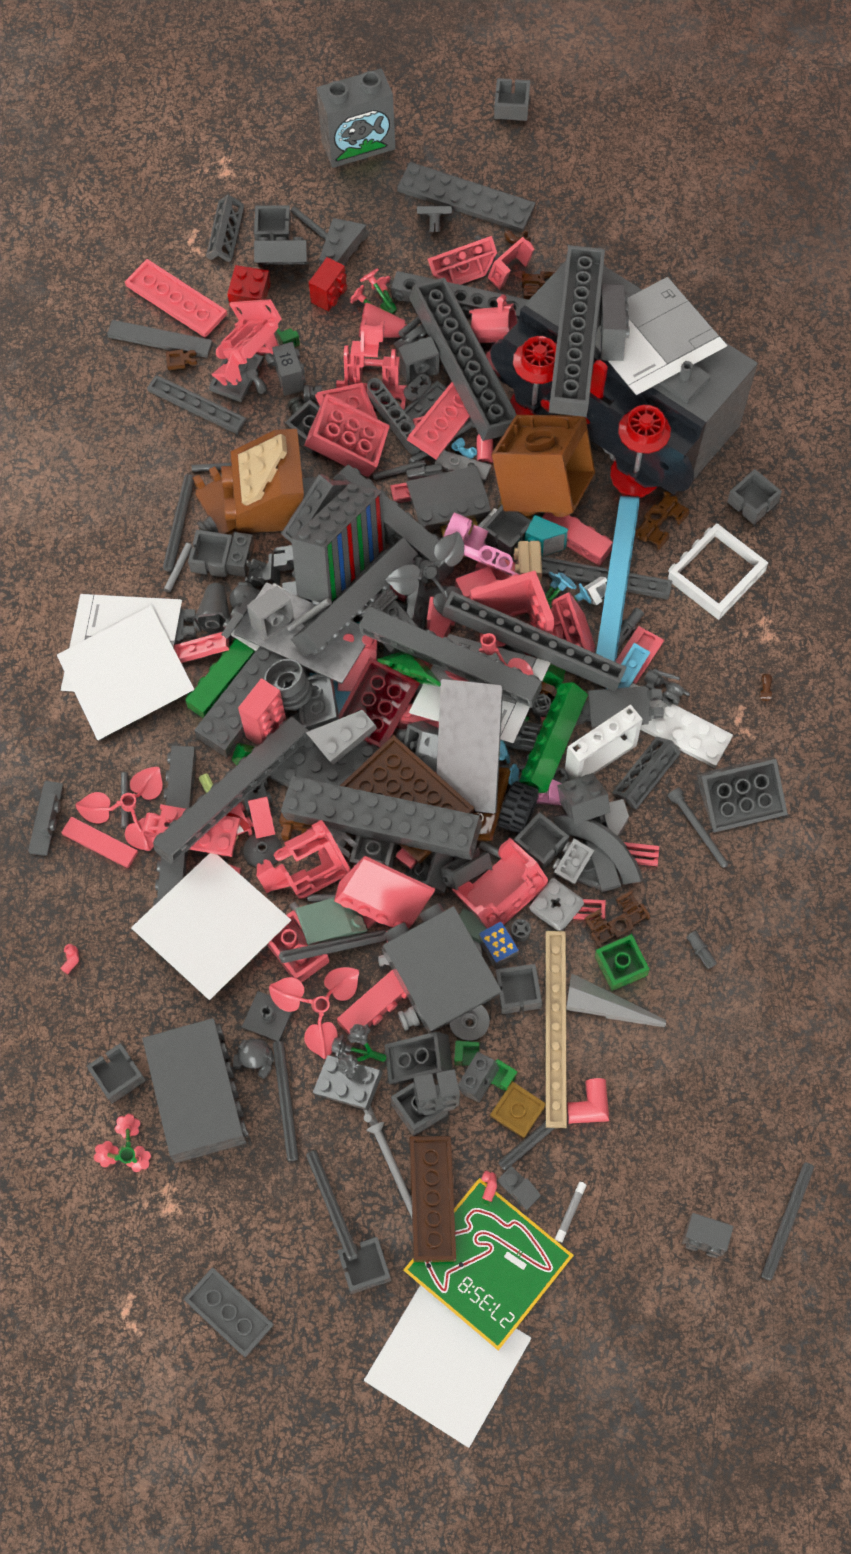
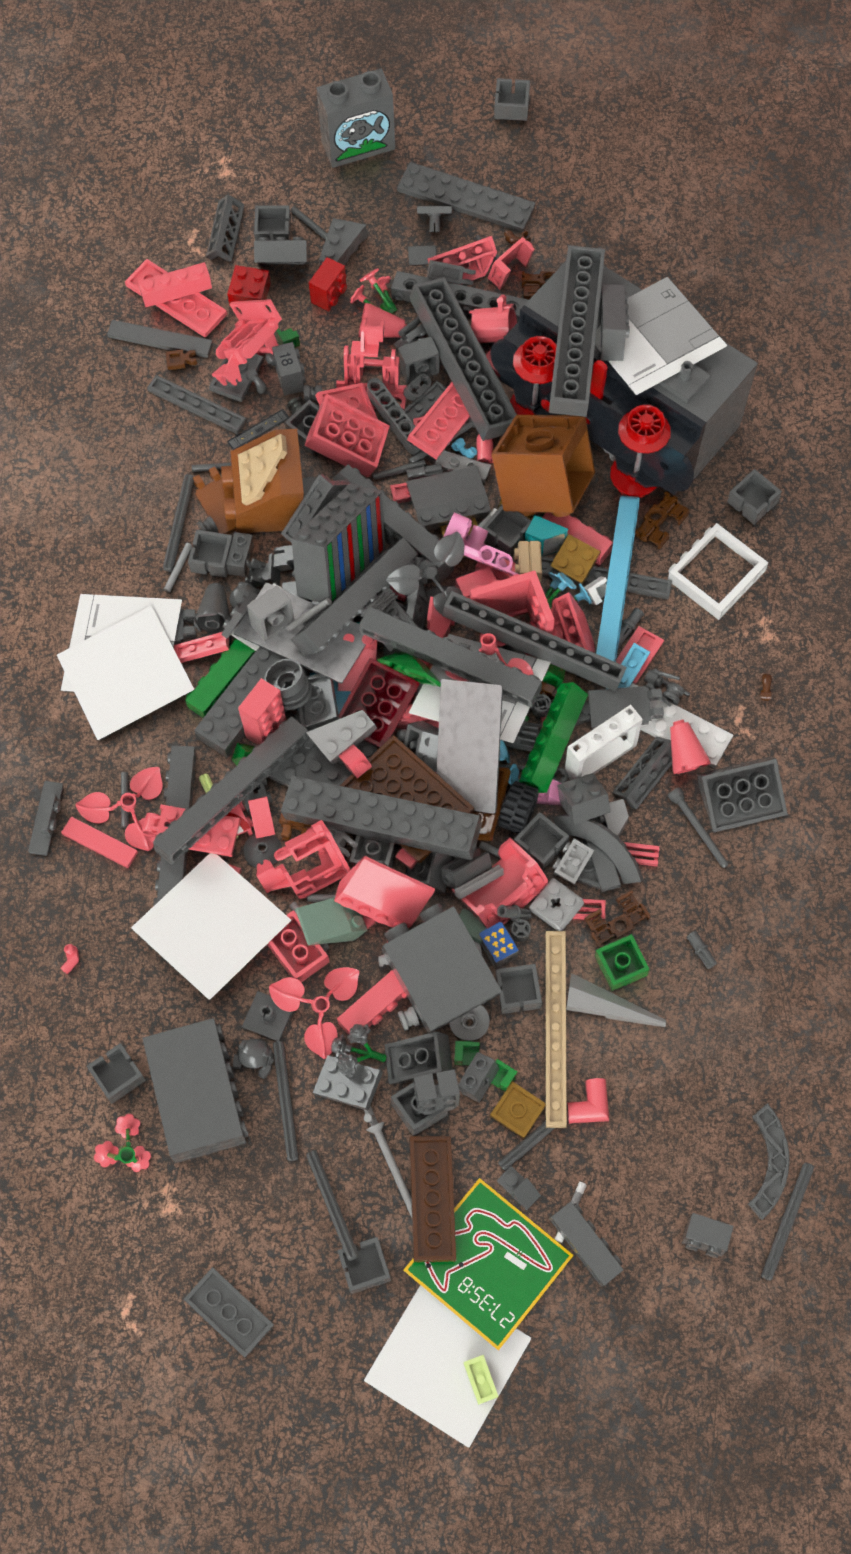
dark grey axle [279,929,386,963] -> none
coral arm [482,1171,497,1202] -> none
none -> coral brick [138,262,212,308]
none -> sticker [227,409,290,450]
none -> coral brick [338,744,372,779]
none -> dark grey sticker [408,245,436,265]
none -> dark grey hinge [426,260,476,285]
none -> light grey axle [455,865,504,899]
none -> yellowish green plate [463,1355,498,1405]
none -> dark grey axle [497,905,532,921]
none -> dark grey brick [549,1201,623,1287]
none -> pearl gold plate [550,534,601,585]
none -> coral cone [670,719,711,774]
none -> dark grey tile [747,1103,789,1221]

